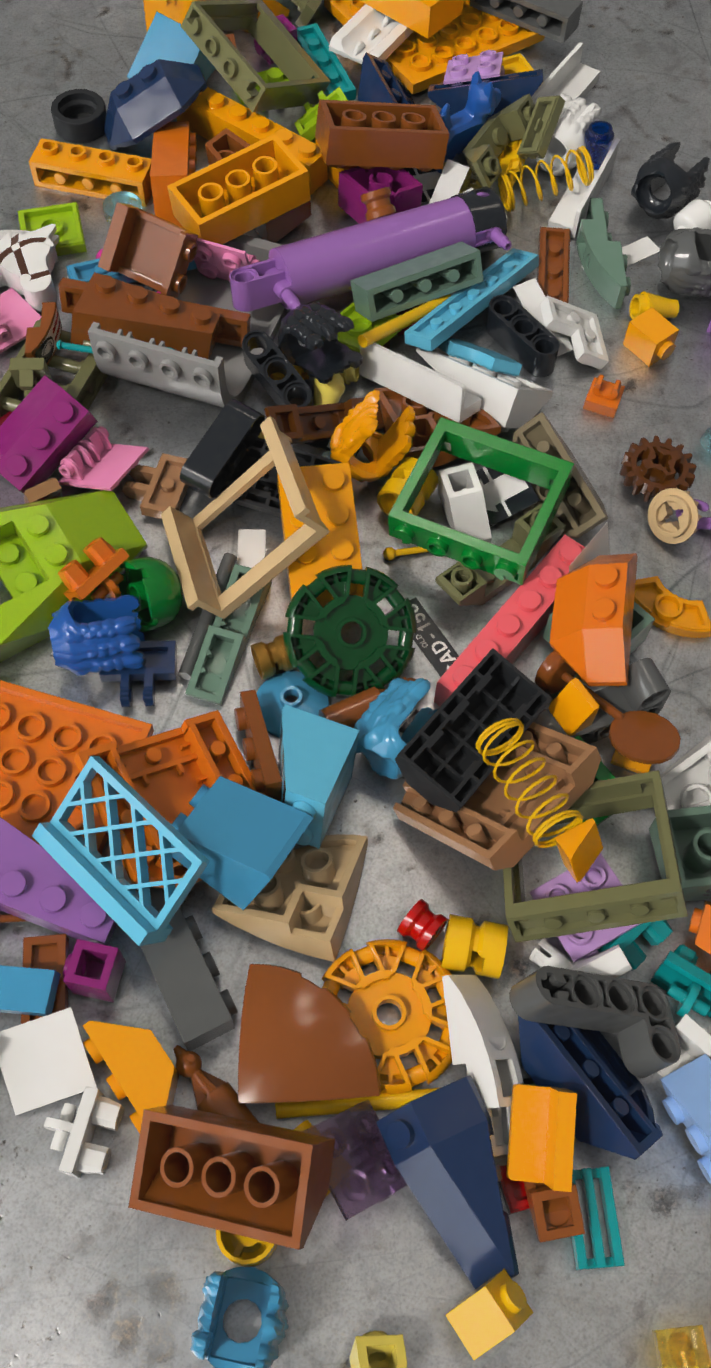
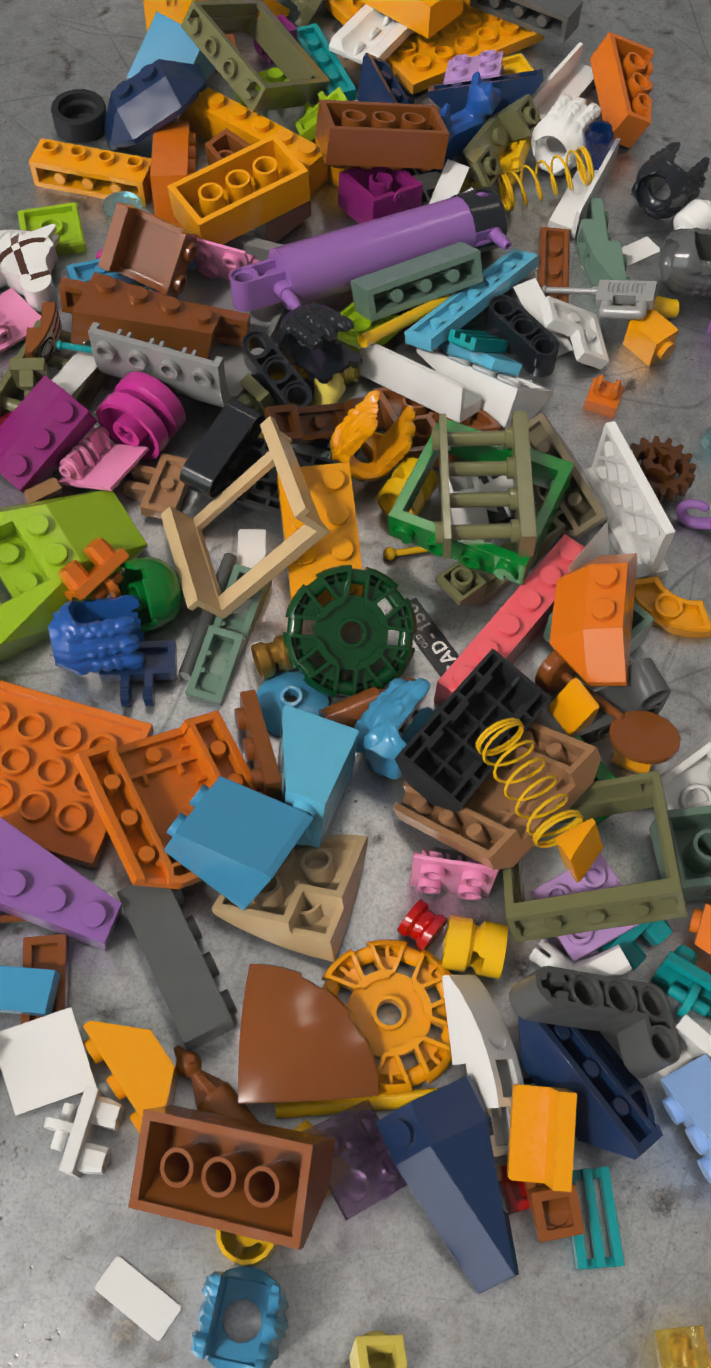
medium azure fence [32,756,210,946] -> none
magenta brick [63,939,126,1003] -> none
dark orange wheel [360,187,396,221] -> none
yellow brick [445,1268,534,1360] -> none
olive tile [517,95,566,159] -> none
tan gear [648,487,702,544] -> none
none -> white sticker [52,341,97,396]
none -> white sticker [95,1256,181,1341]
none -> dark pink wheel [96,371,186,461]
none -> olive tile [237,373,277,412]
none -> bright pink hinge [409,849,498,901]
none -> olive fence [432,411,537,559]
none -> teal tile [447,329,509,353]
none -> light grey piece [541,279,658,320]
none -> white fence [582,421,676,579]
none -> orange wedge [590,32,654,148]

